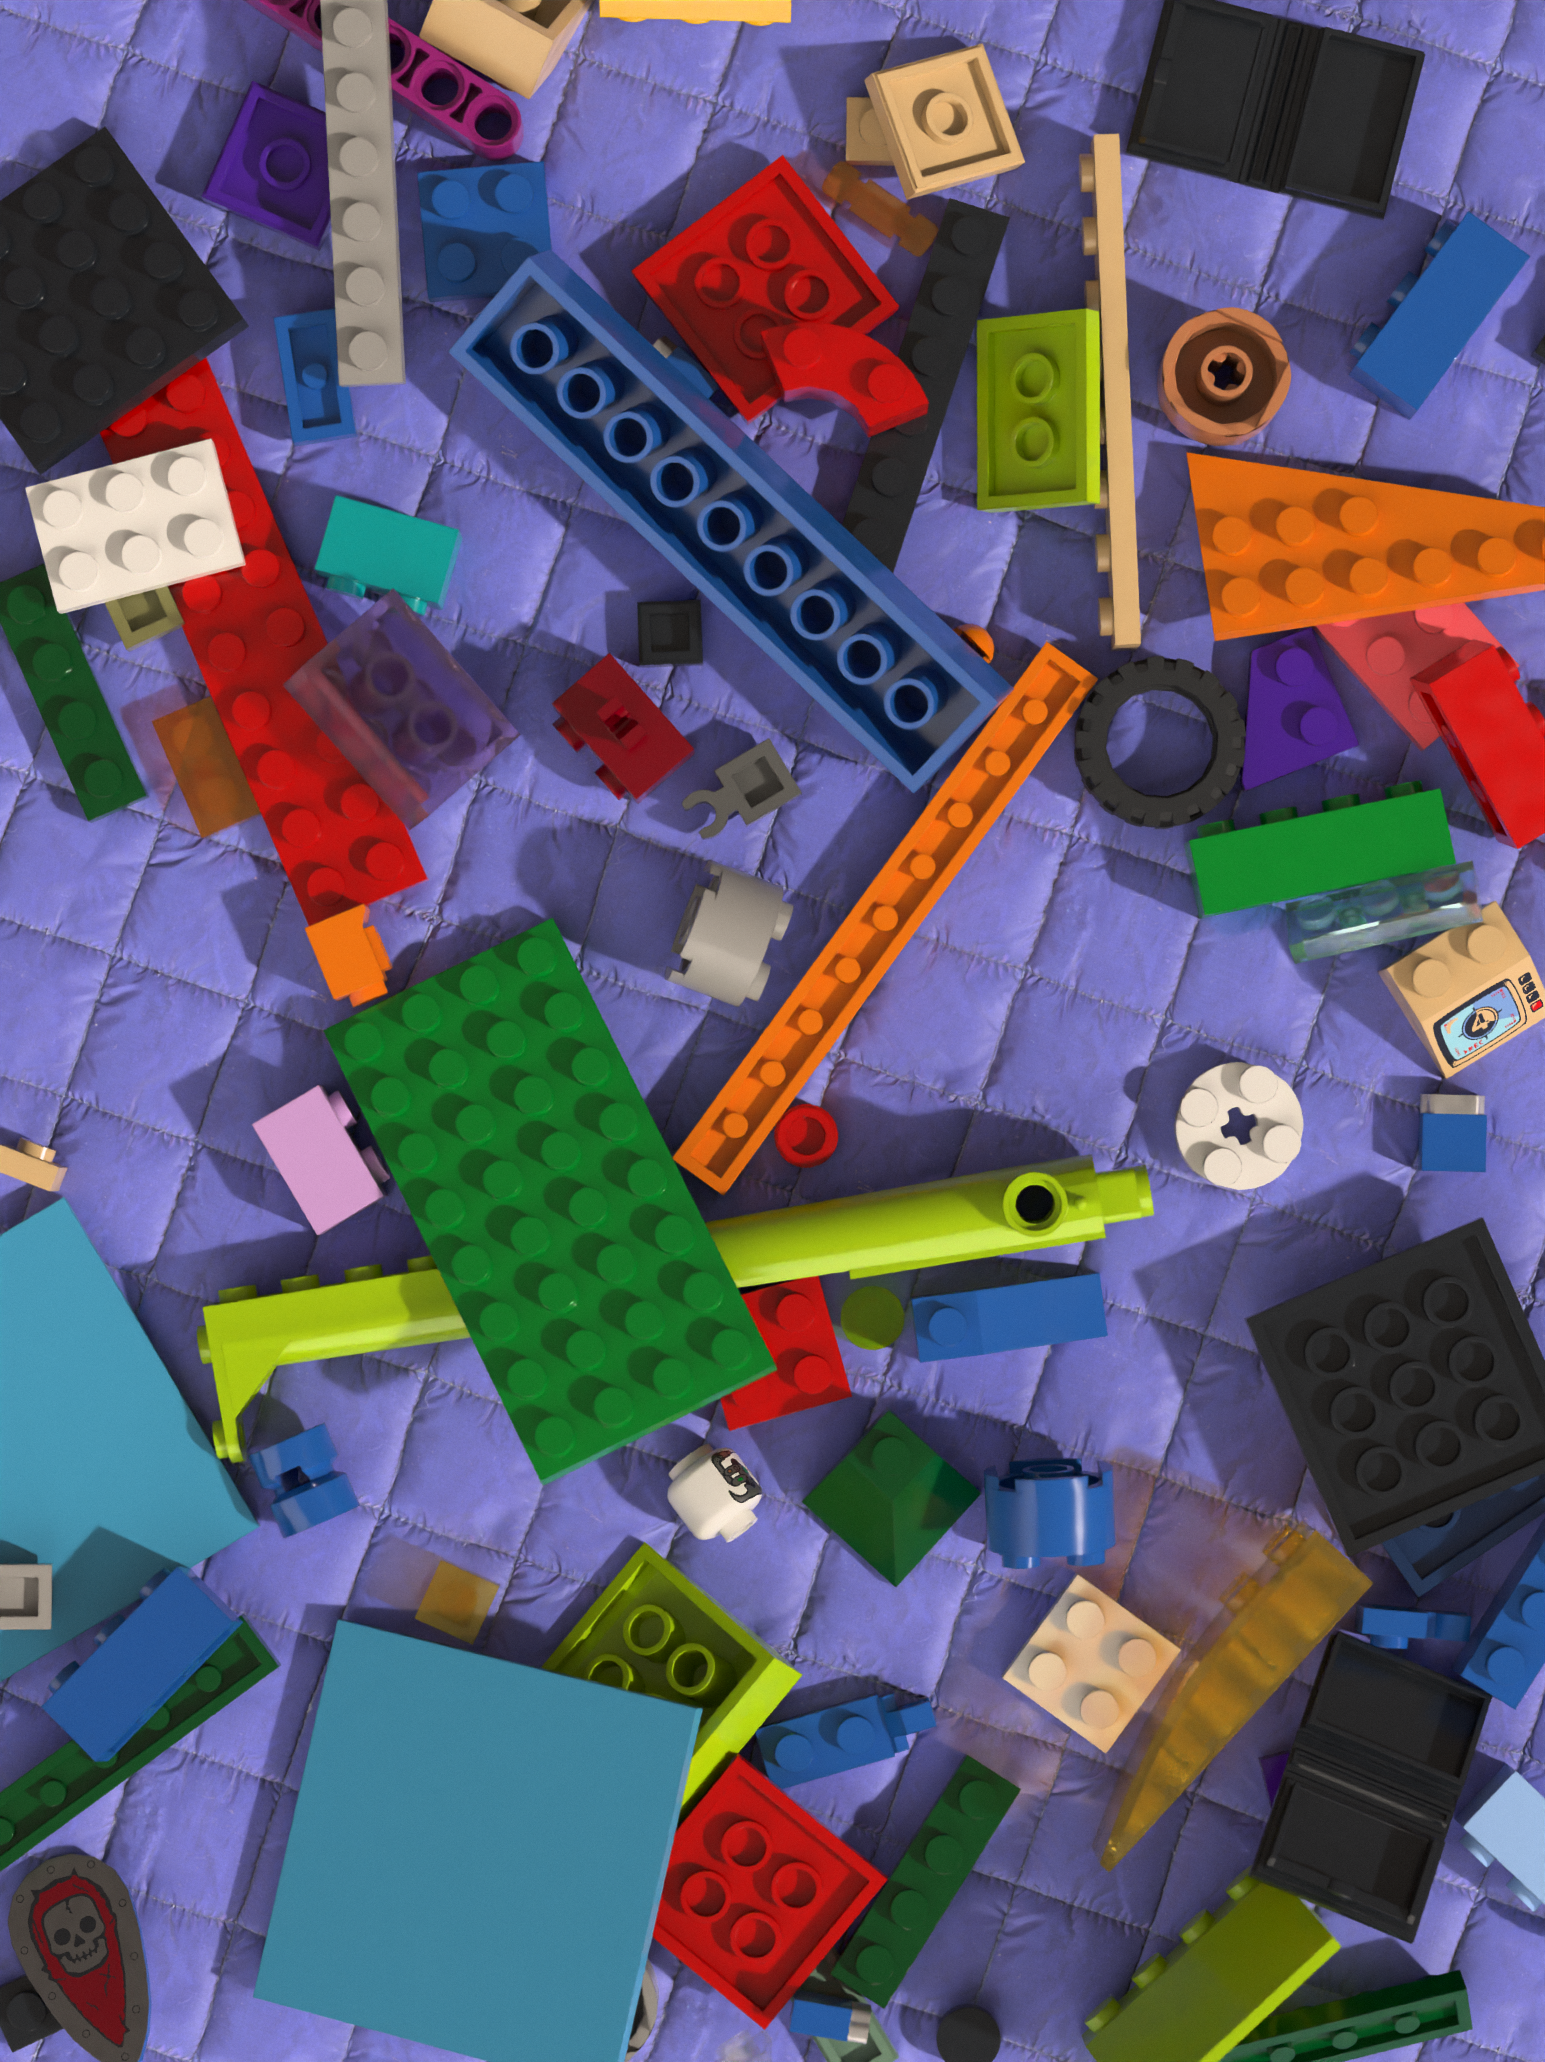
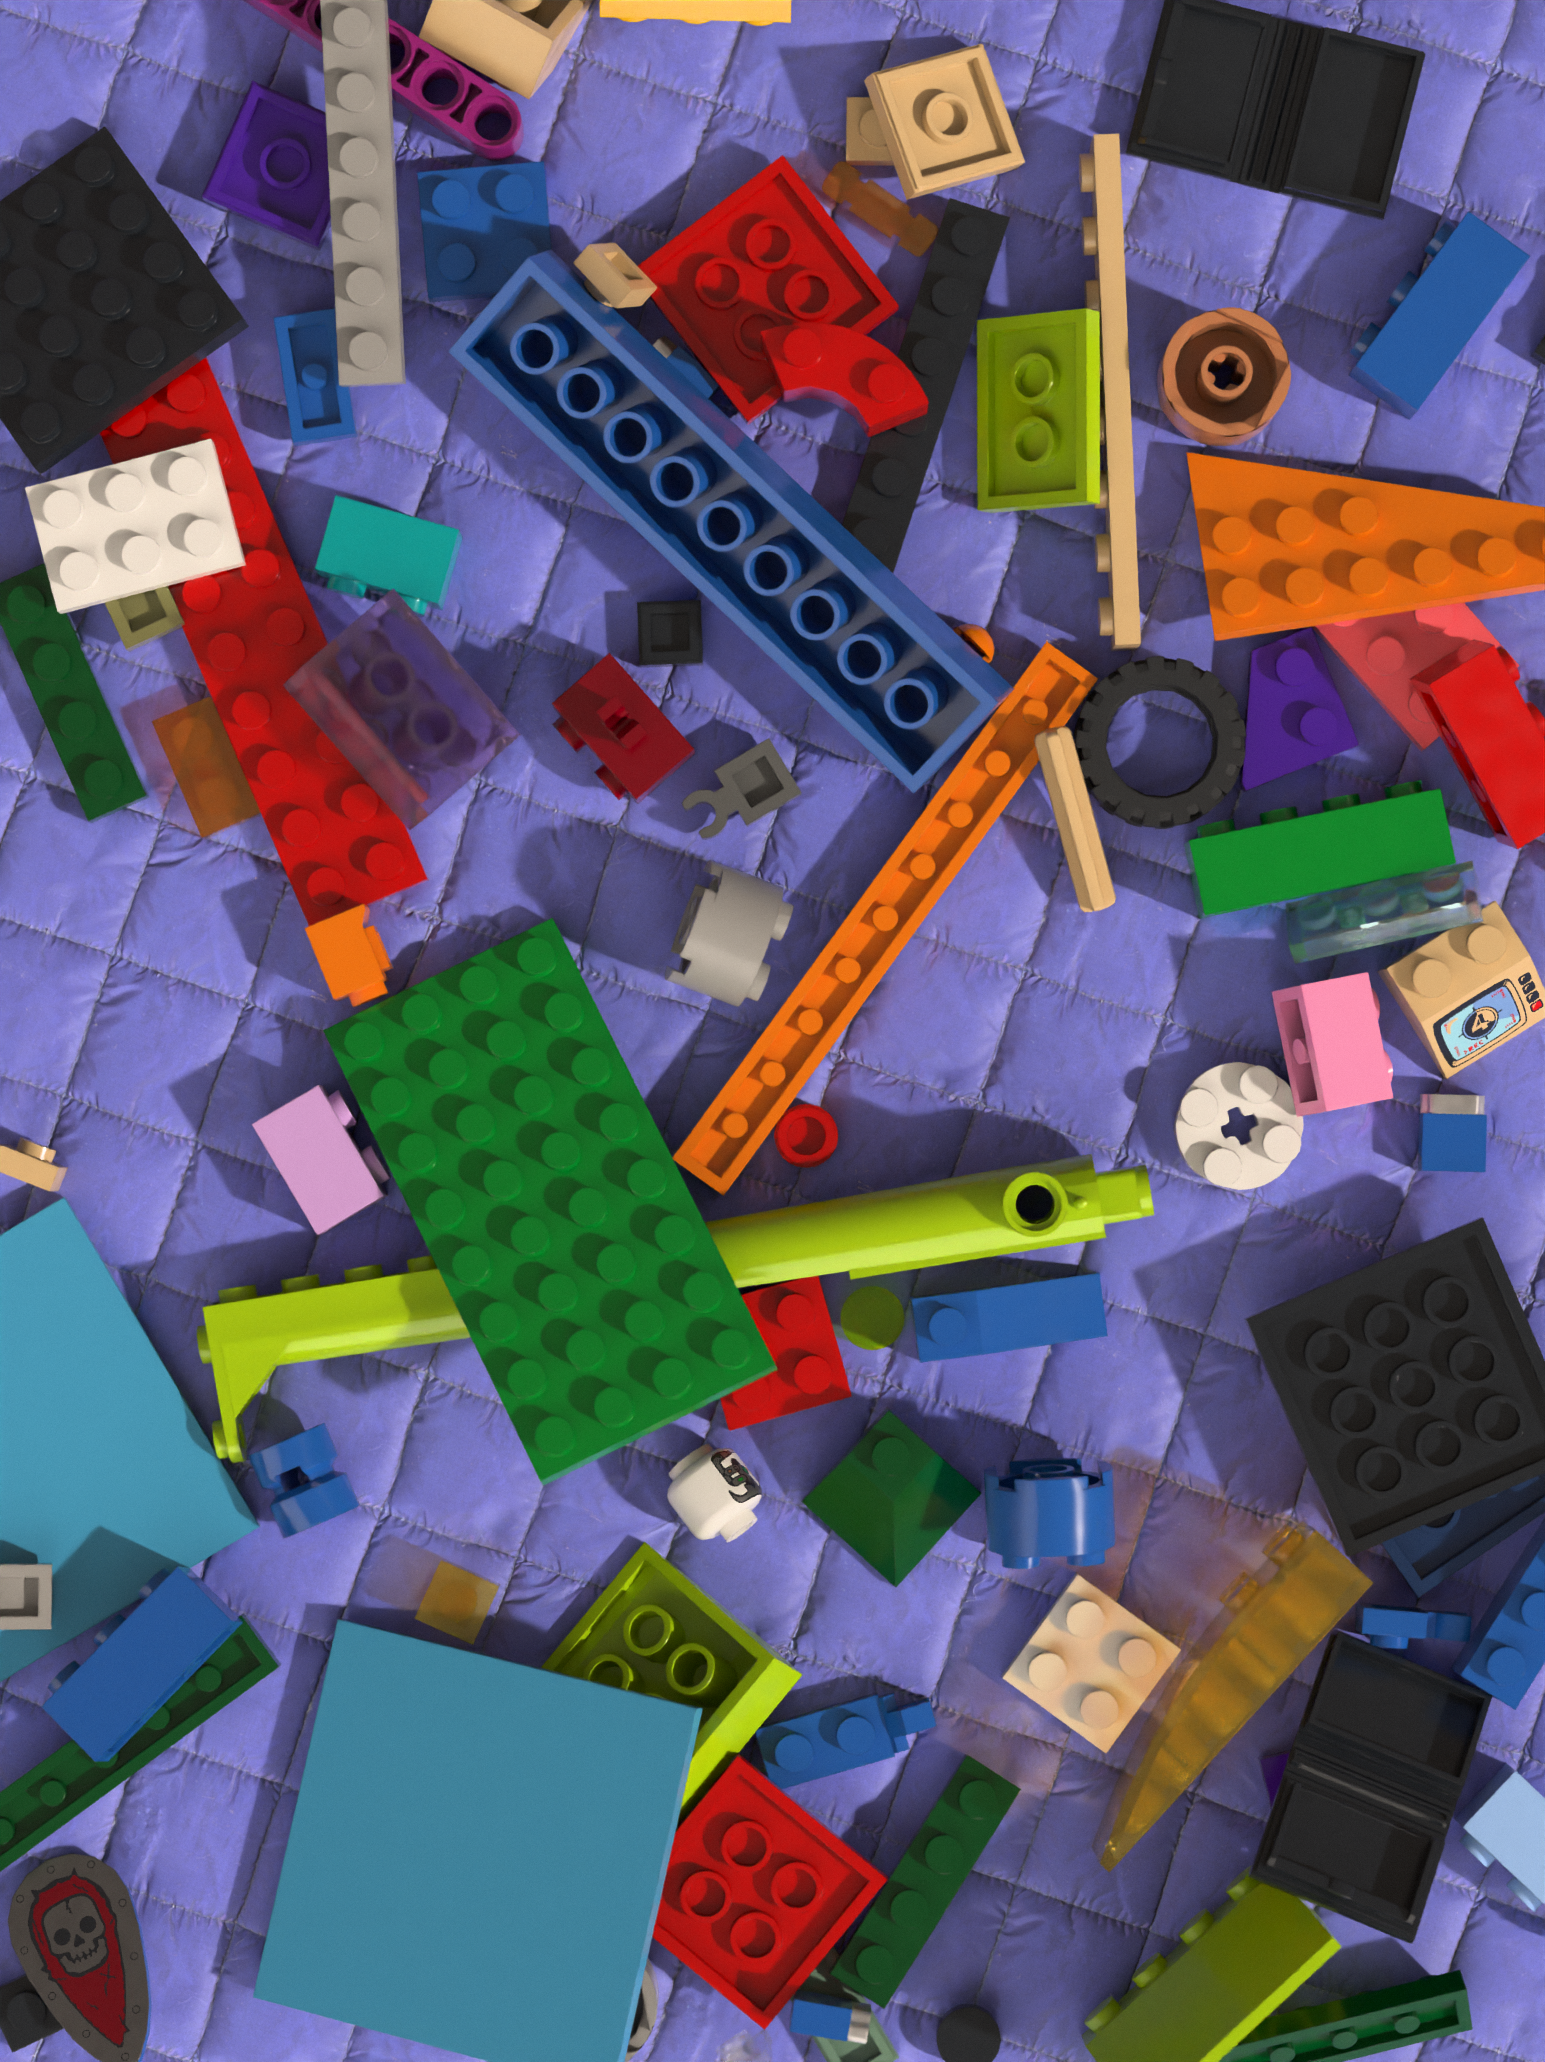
none -> tan plate [573,243,658,308]
none -> tan axle [1034,726,1116,912]
none -> bright pink brick [1271,972,1394,1117]

